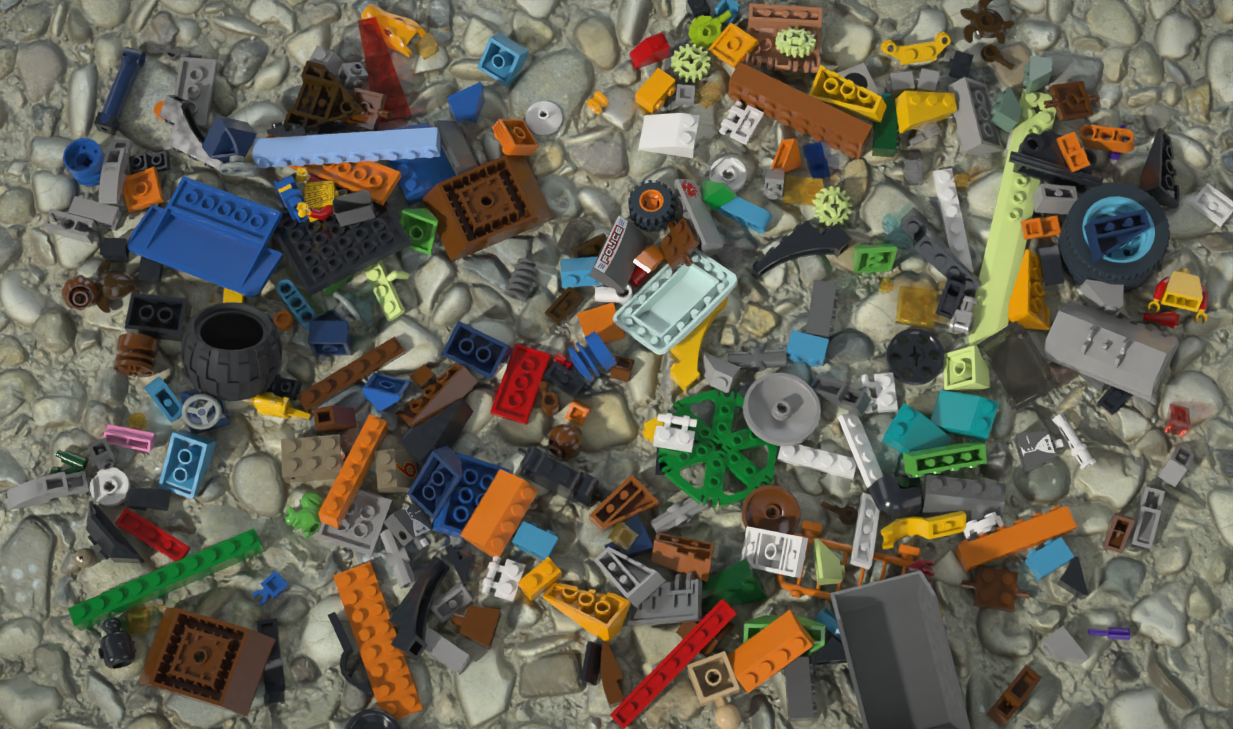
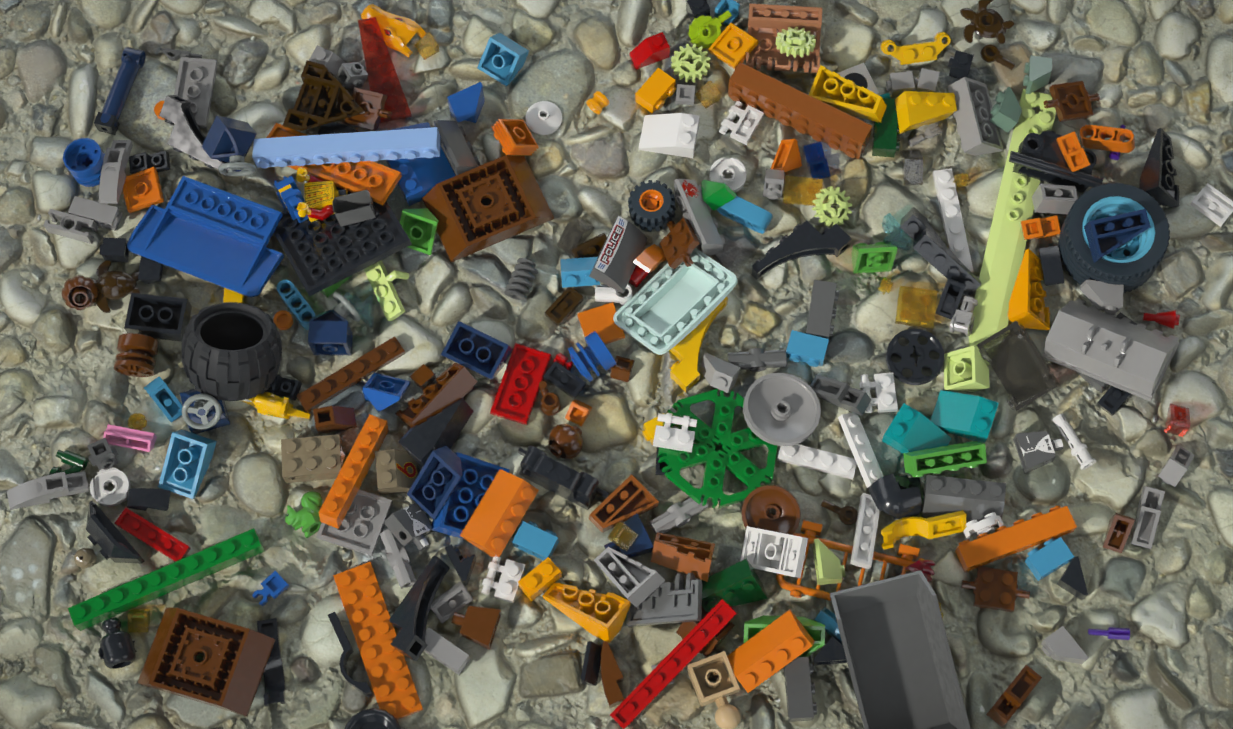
black slope [266,122,310,137] -> none
yellow torso [1147,268,1208,324] -> none

